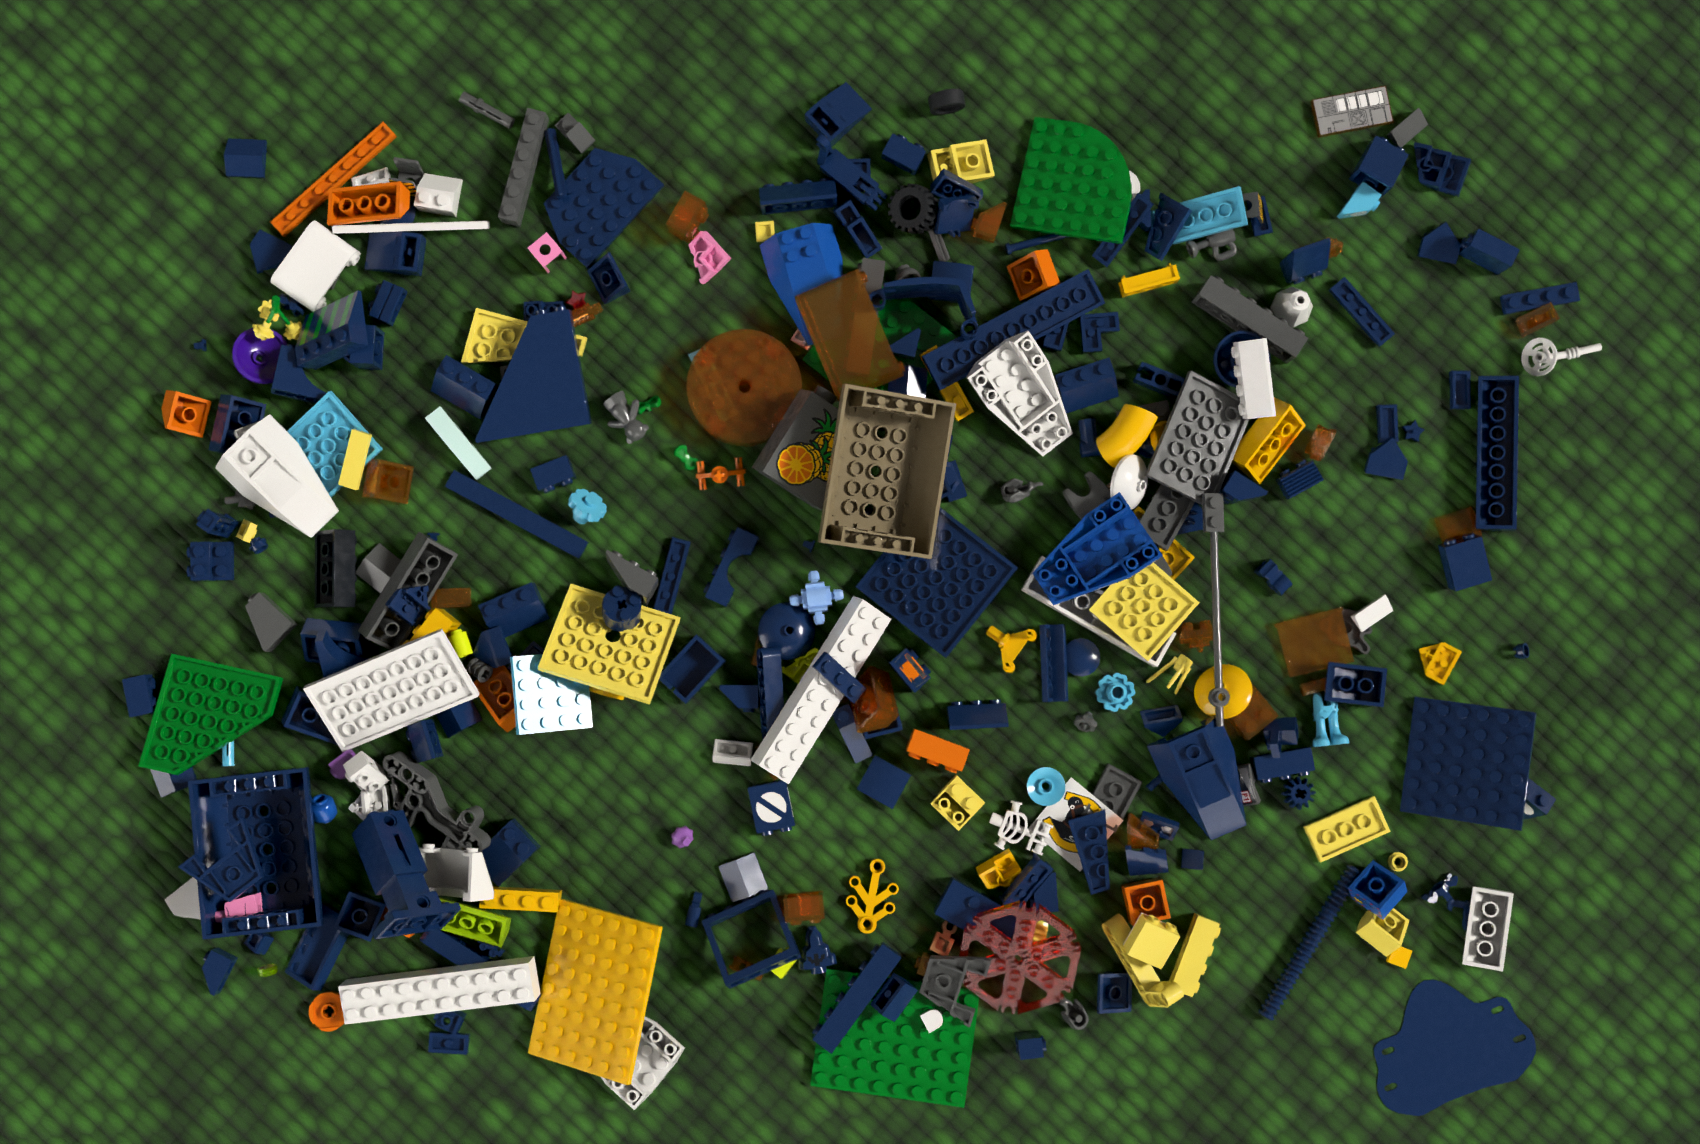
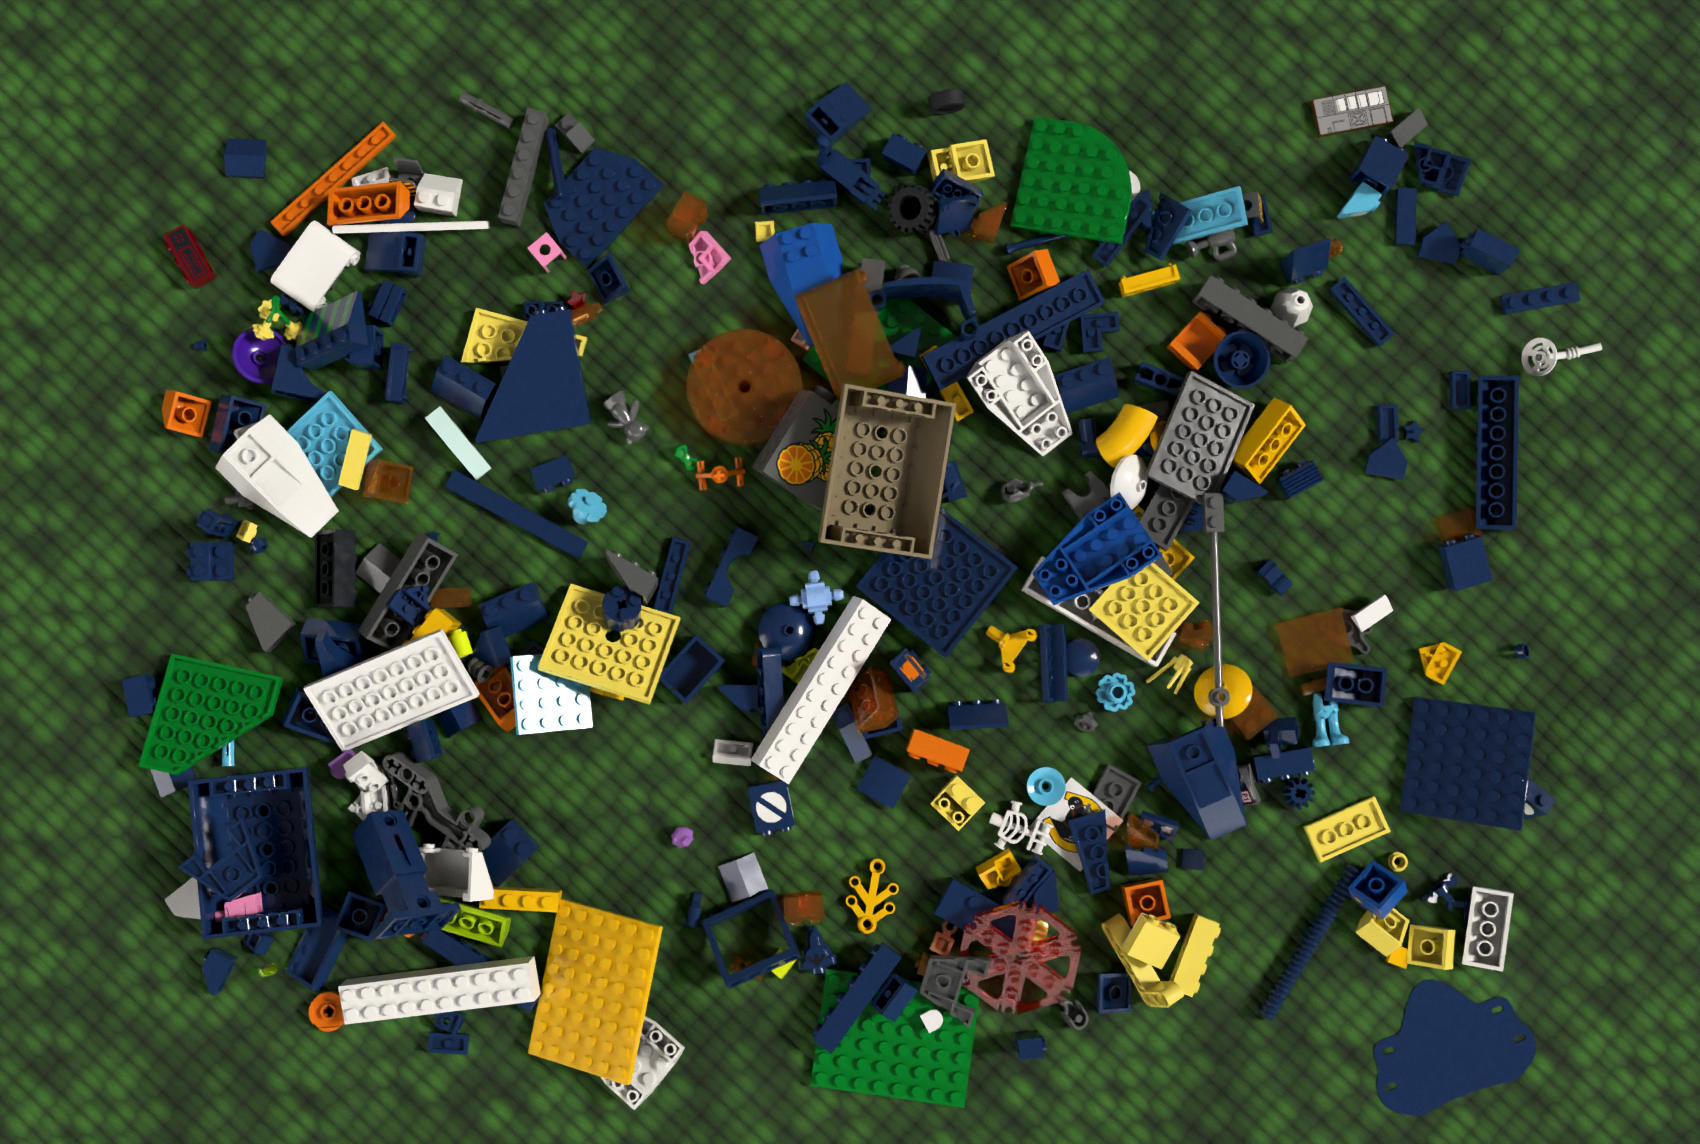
blue head [312,794,338,824] -> none
dark blue piece [478,941,505,957] -> none
green piece [637,395,662,414] -> none
dark blue plate [812,652,866,704] -> none
dark blue slope [832,200,882,258] -> none
dark blue slope [1140,705,1183,737] -> none
white slope [1231,338,1276,419] -> none
clear orange hips [1305,424,1336,461] -> none
clear orange slope [1516,302,1560,338] -> none
none -> dark red brick [163,224,217,289]
none -> dark blue container [385,343,413,404]
none -> orange panel [1166,311,1227,372]
none -> dark blue tile [1394,187,1417,246]
none -> light yellow slope [1407,924,1456,970]

